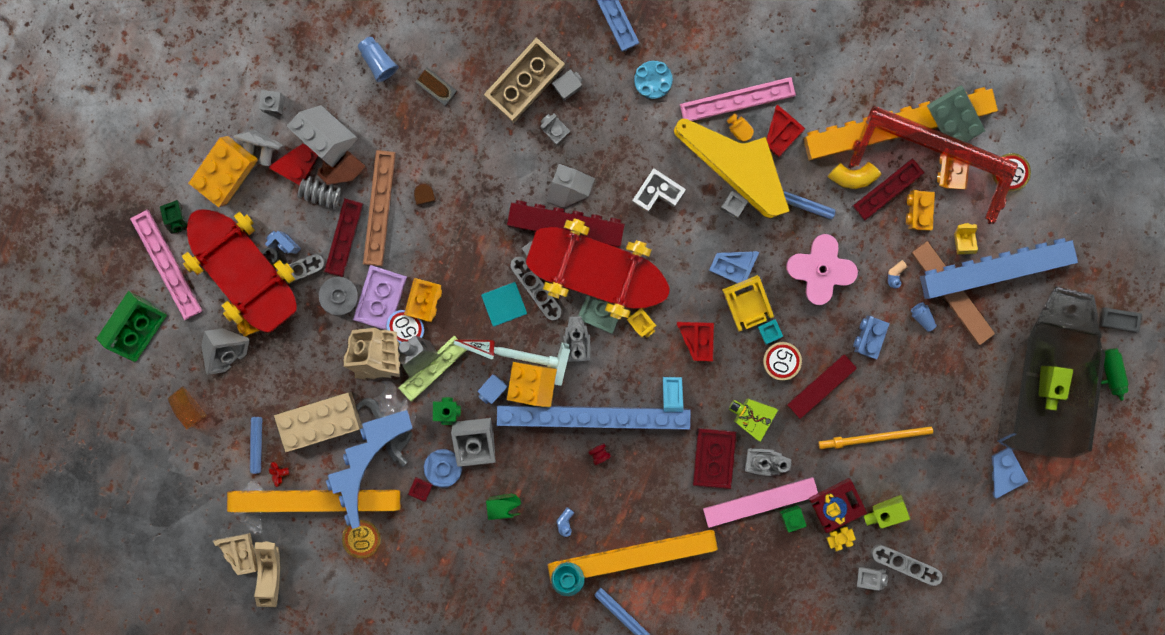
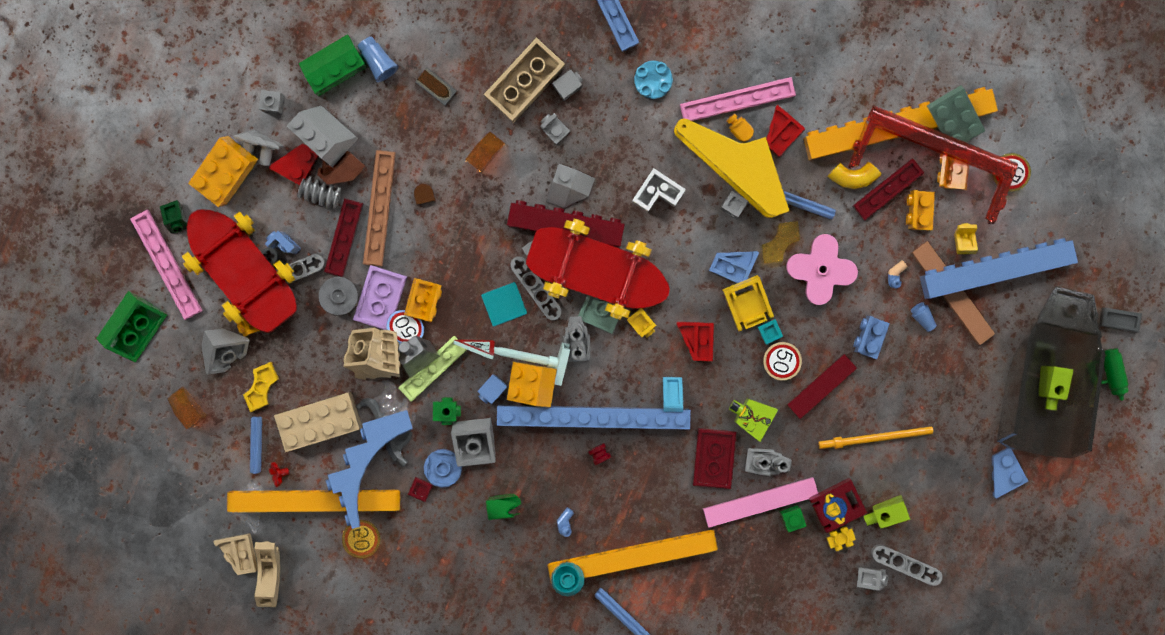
none -> yellow tile [243,362,279,412]
none -> green slope [298,34,368,97]
none -> clear orange slope [465,132,505,173]
none -> clear yellow tile [761,221,800,264]

